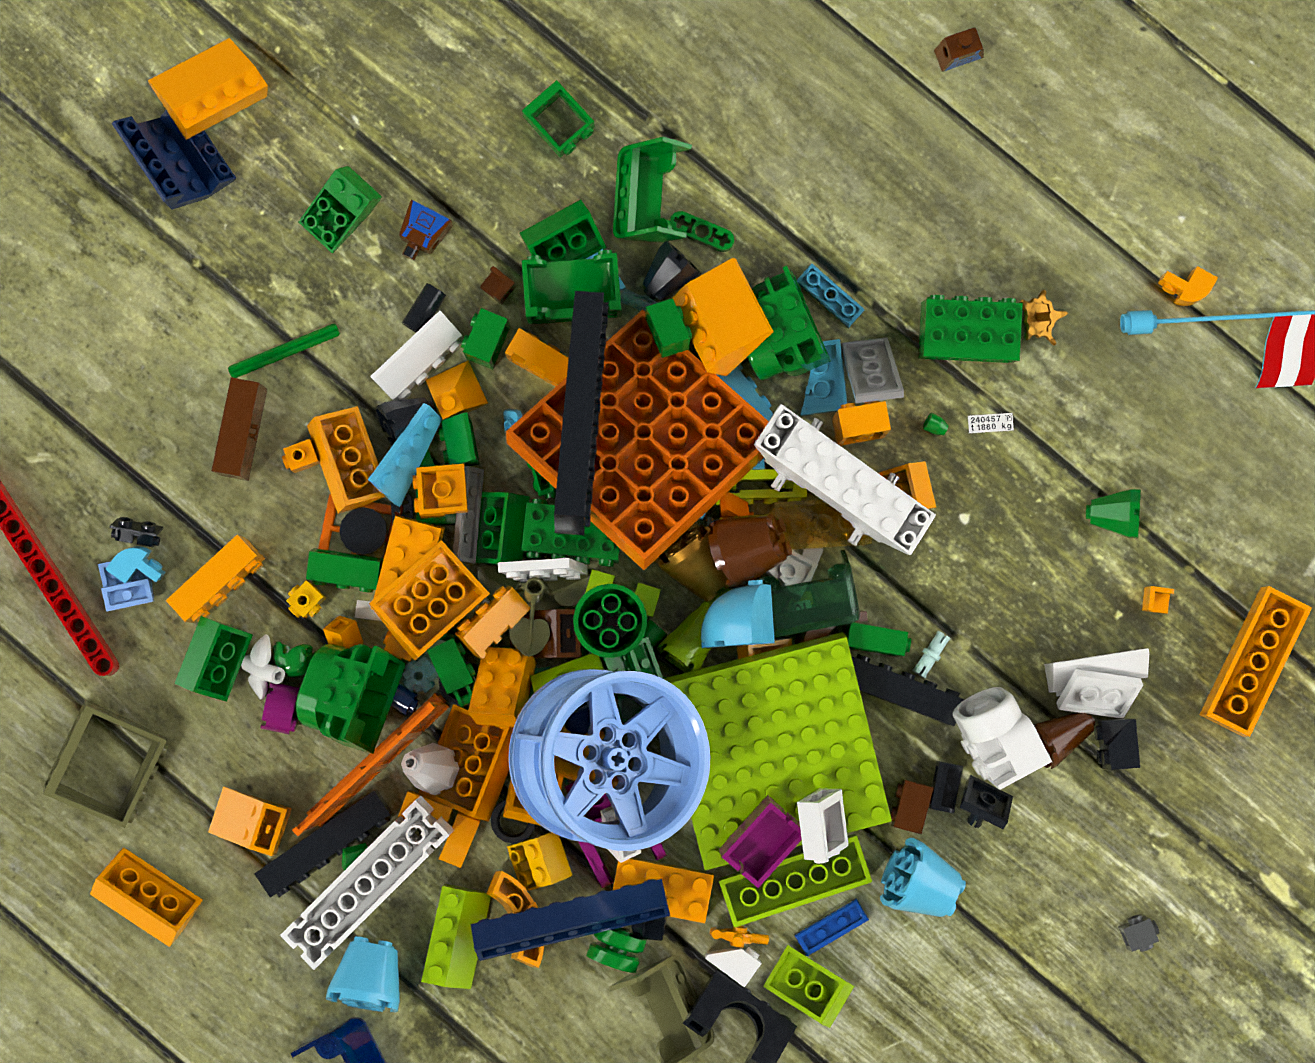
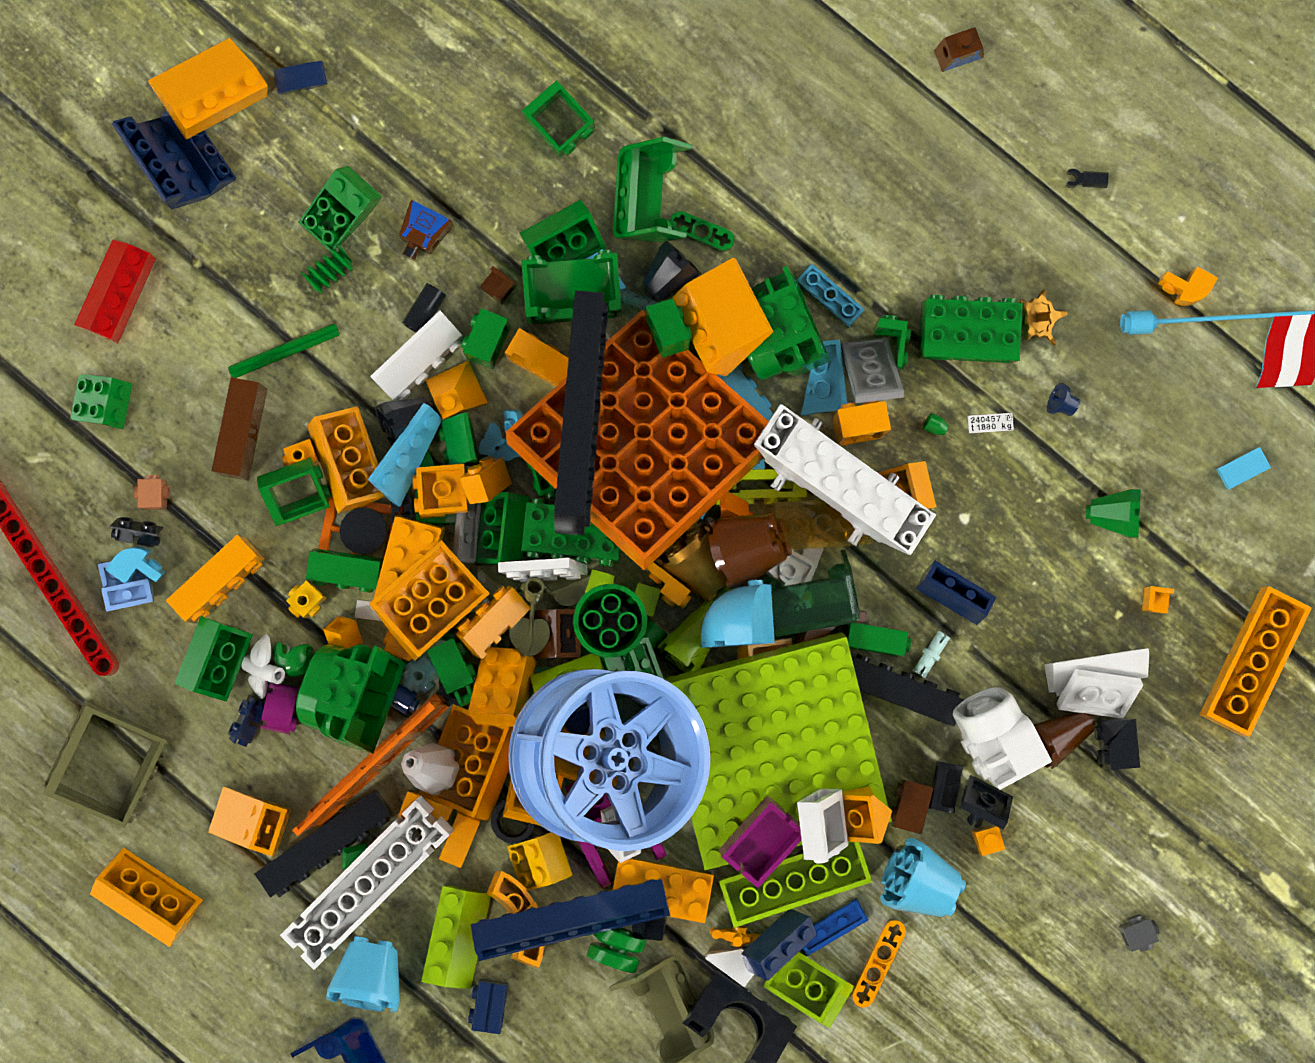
none -> green bracket [71,374,133,429]
none -> red slope [74,239,156,344]
none -> nougat brick [134,475,170,510]
none -> dark blue hinge [228,695,265,747]
none -> green window [257,457,332,526]
none -> dark blue slope [274,61,327,95]
none -> green piece [300,243,353,294]
none -> light orange brick [460,456,512,504]
none -> dark blue brick [468,979,509,1034]
none -> medium azure animal [478,423,520,464]
none -> light orange plate [647,562,692,609]
none -> dark blue brick [741,909,817,981]
none -> light orange slope [842,786,892,844]
none -> light orange beam [851,919,906,1008]
none -> green bracket [873,315,911,373]
none -> dark blue brick [916,561,996,625]
none -> light orange brick [971,825,1005,856]
none -> dark blue piece [1047,383,1080,416]
none -> black bar [1066,169,1109,188]
none -> medium azure tile [1216,447,1271,490]

